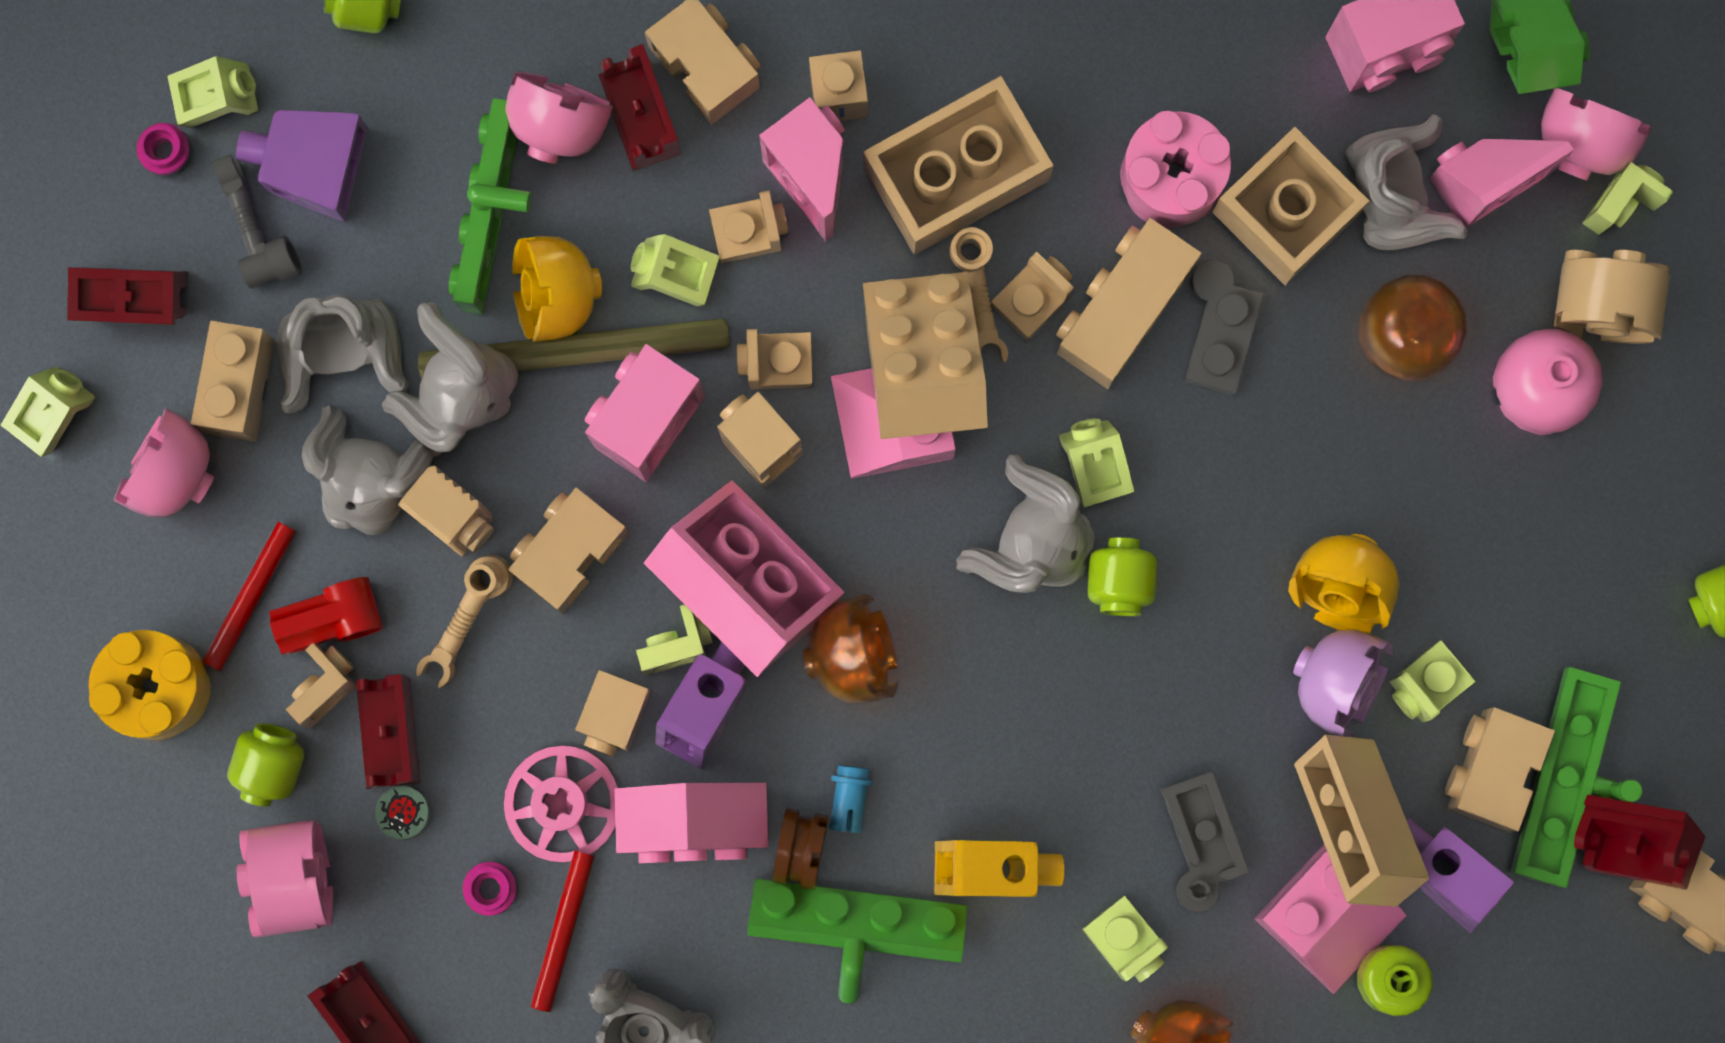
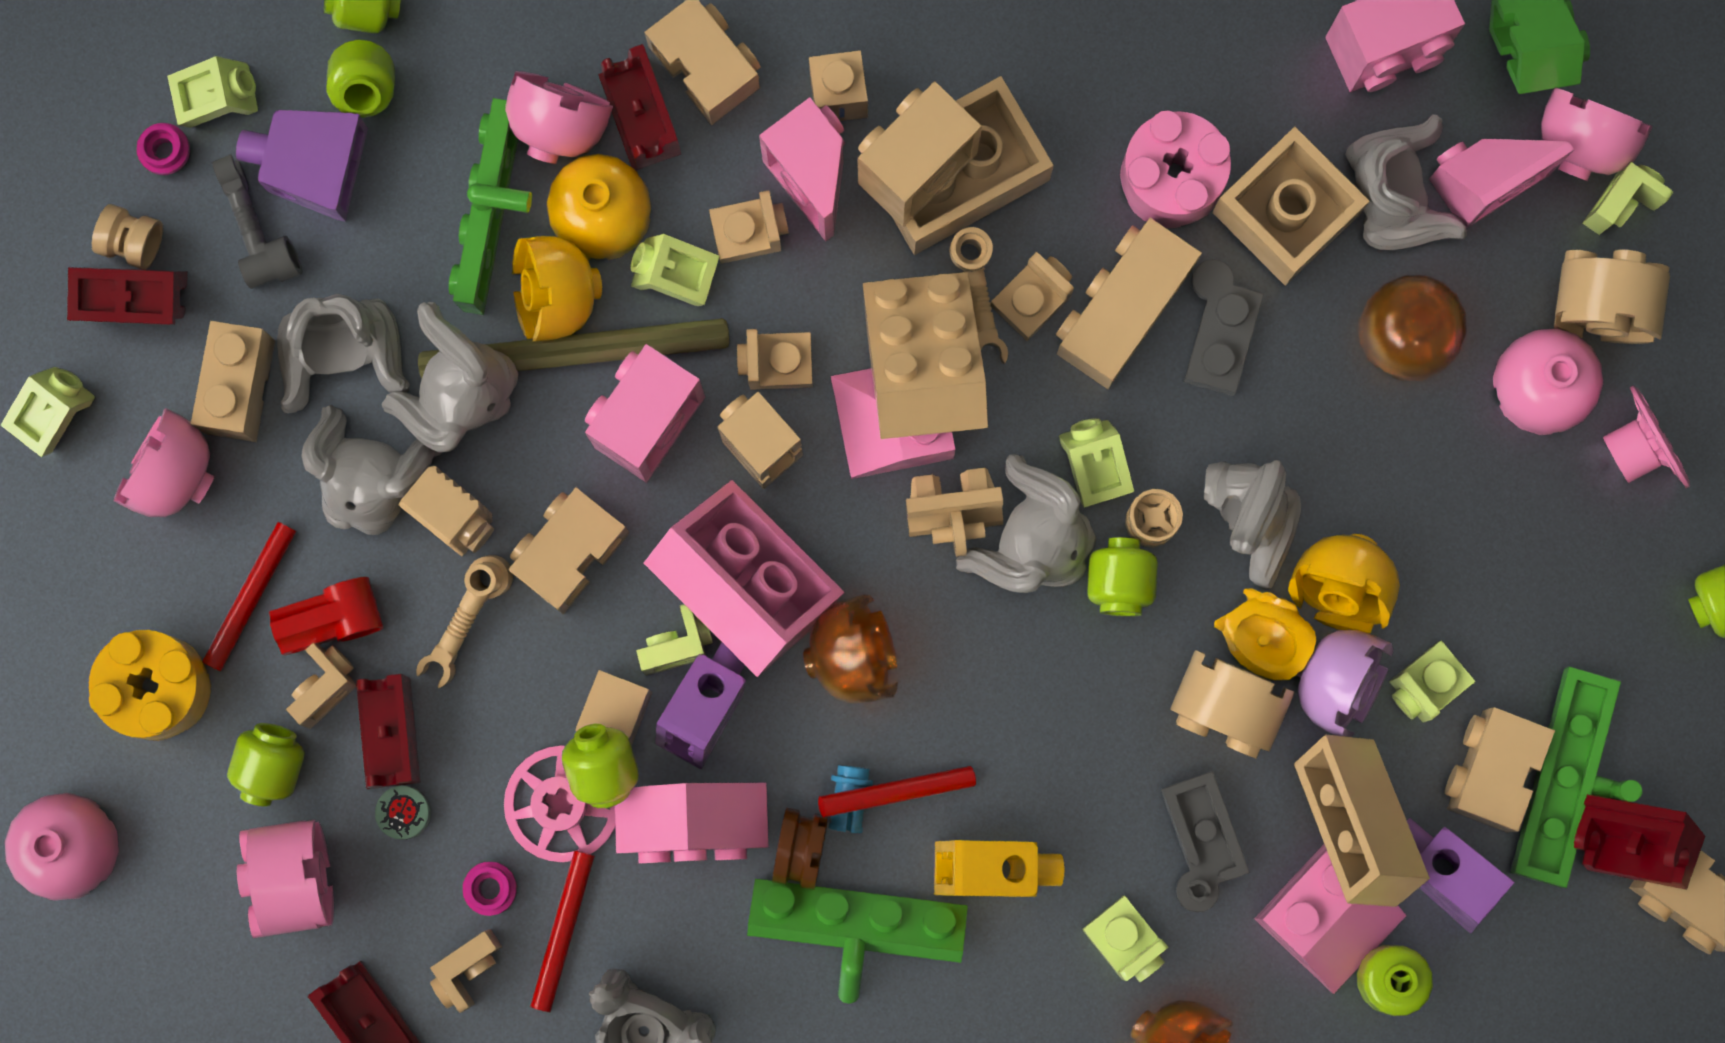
none -> bright pink cylinder [5,793,119,900]
none -> tan wheel [92,204,163,270]
none -> lime head [326,40,395,118]
none -> tan bracket [430,929,502,1013]
none -> yellow cylinder [547,154,651,260]
none -> lime head [562,724,638,808]
none -> red bar [818,766,976,818]
none -> tan brick [858,81,982,227]
none -> tan hips [906,468,1003,557]
none -> tan wheel [1125,489,1183,548]
none -> tan brick [1170,650,1295,759]
none -> light grey hair [1204,460,1301,589]
none -> yellow hat [1214,588,1316,680]
none -> bright pink wheel [1603,386,1690,489]

